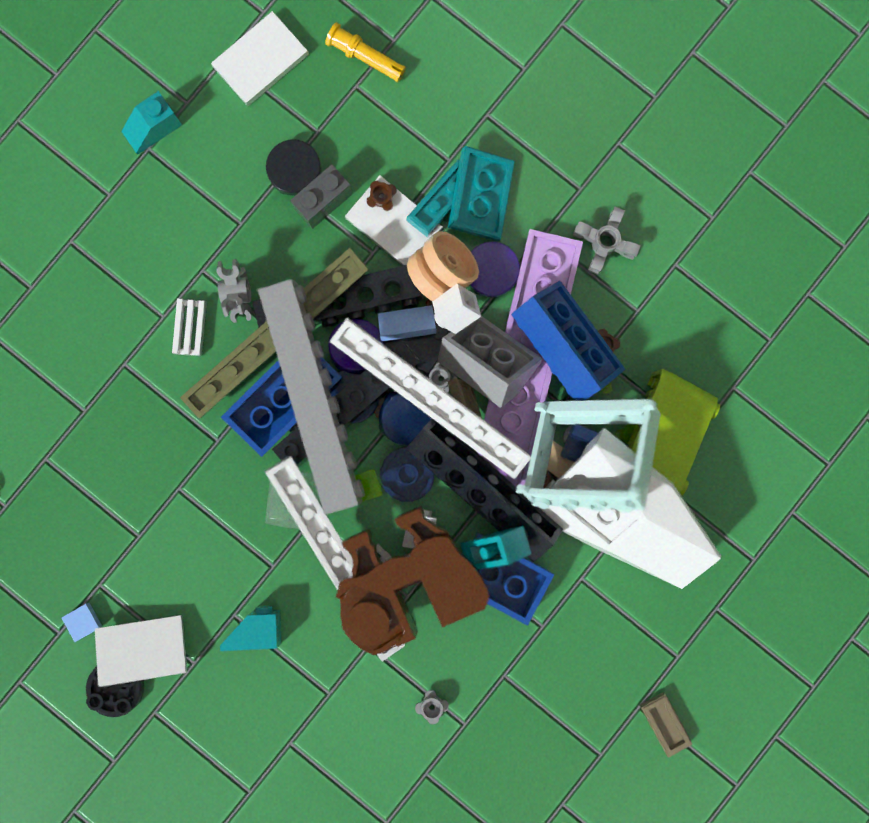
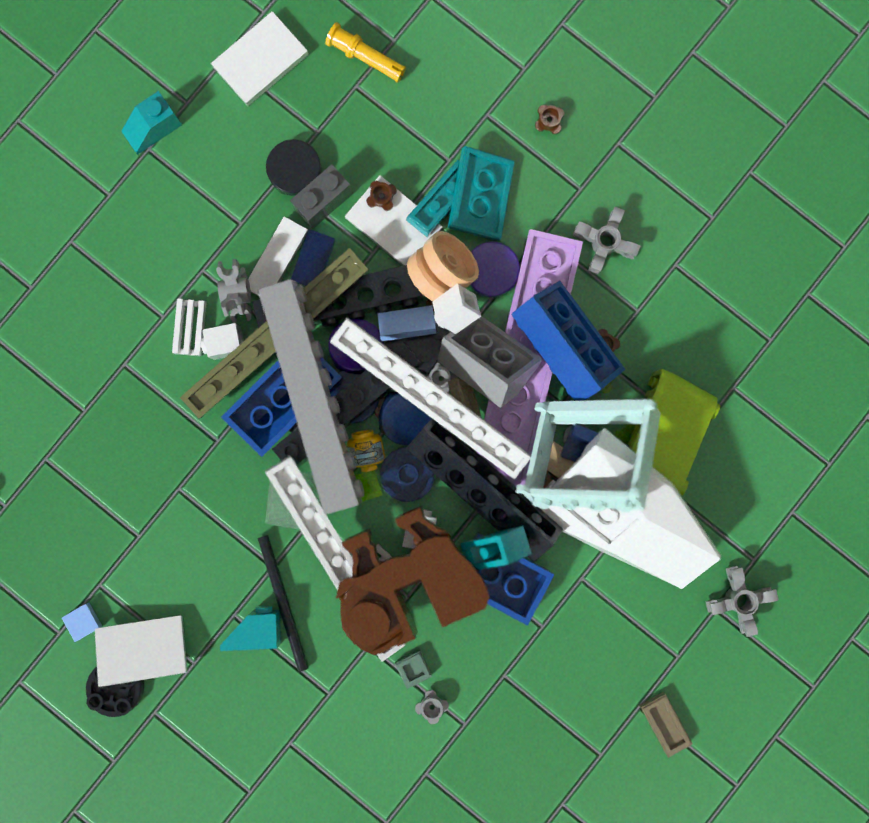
none -> white brick [200,323,244,360]
none -> white tile [248,217,309,297]
none -> black piece [257,535,309,672]
none -> clear blue tile [291,229,336,287]
none -> head [346,430,385,472]
none -> sand green tile [395,650,432,689]
none -> reddish brown plate [535,105,564,134]
none -> light grey pin [705,566,779,637]

